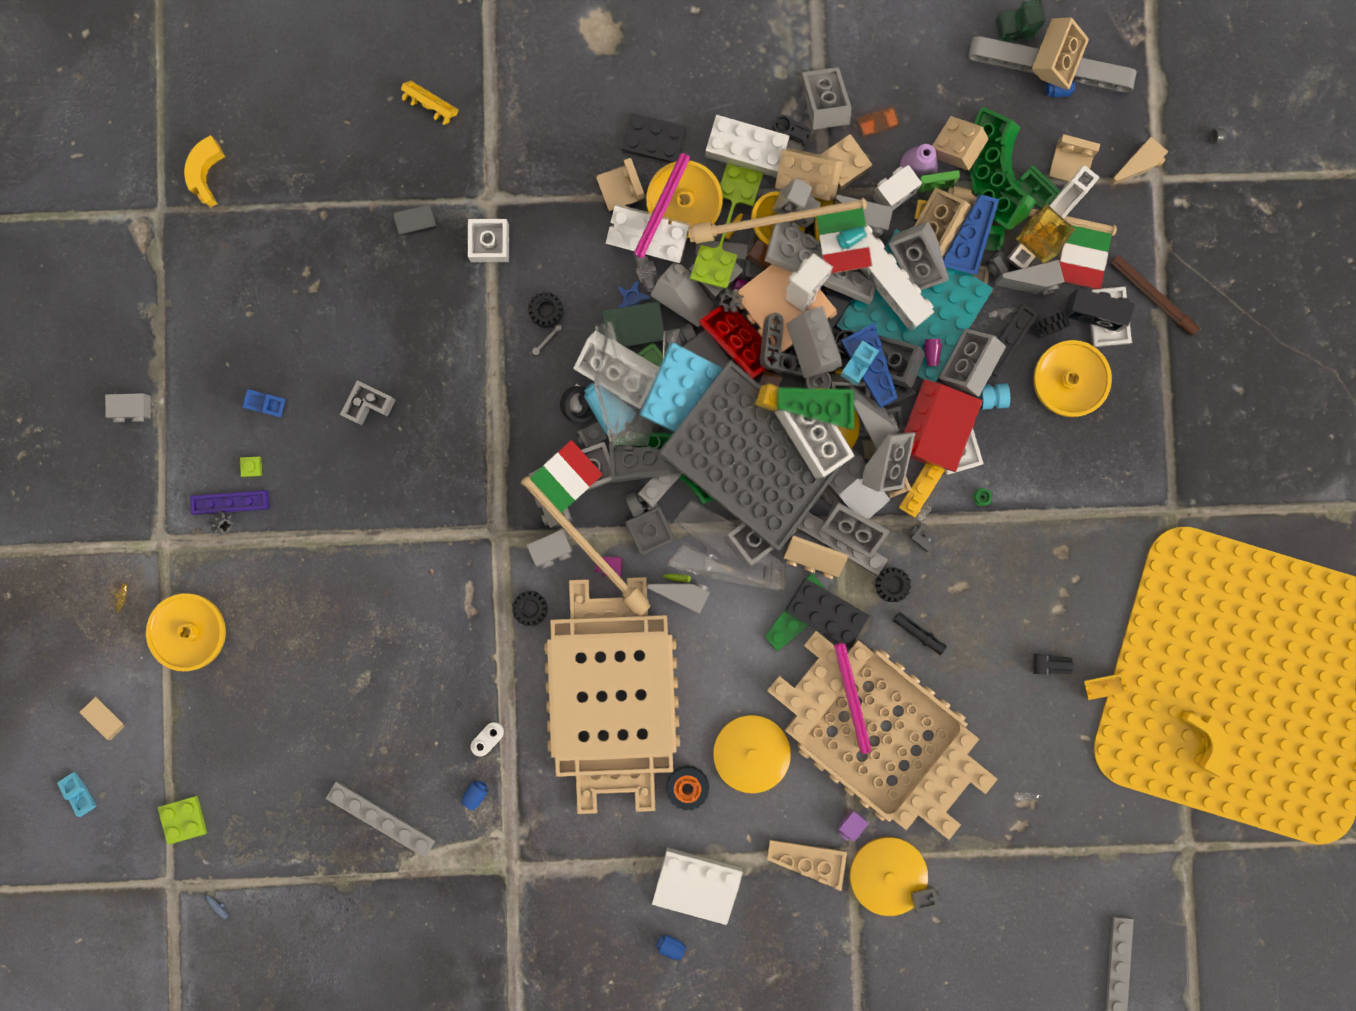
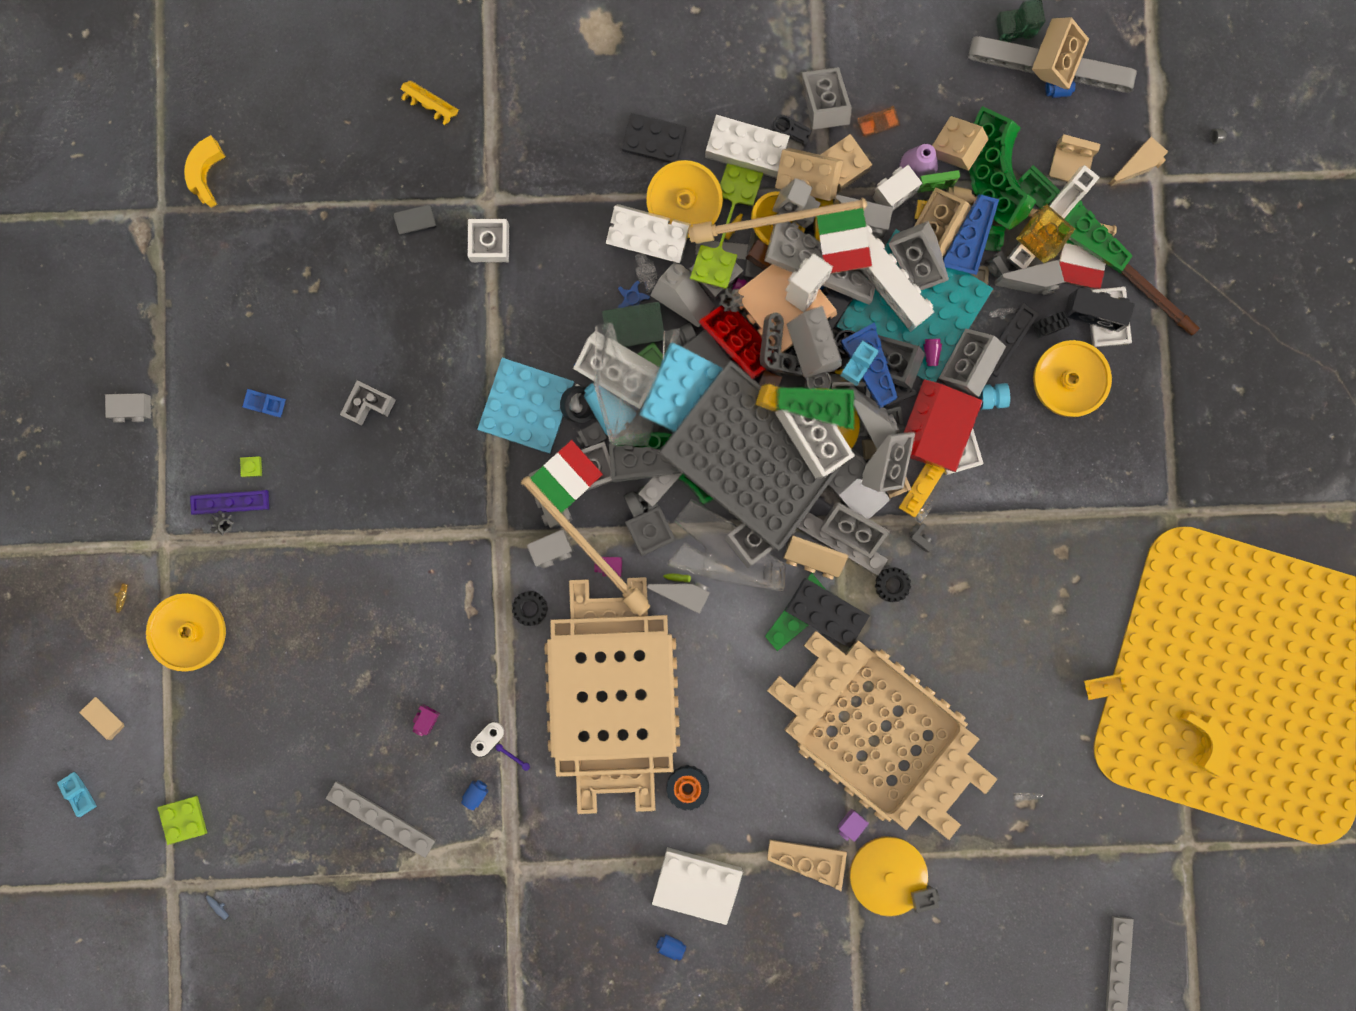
black tyre [528,291,563,328] -> none
light grey hinge [532,324,562,355] -> none
tan bracket [596,158,645,212] -> none
dark pink axle [634,153,690,258] -> none
yellow dish [713,715,791,793] -> none
dark pink axle [834,643,871,754] -> none
teal cone [836,226,867,250] -> none
black pin [893,612,947,655] -> none
green plate [973,488,992,507] -> none
black piece [1033,654,1073,675] -> none
none -> magenta brick [413,704,440,736]
none -> medium azure plate [477,358,575,454]
none -> dark purple hinge [495,744,530,771]
none -> green wing [1056,200,1132,273]

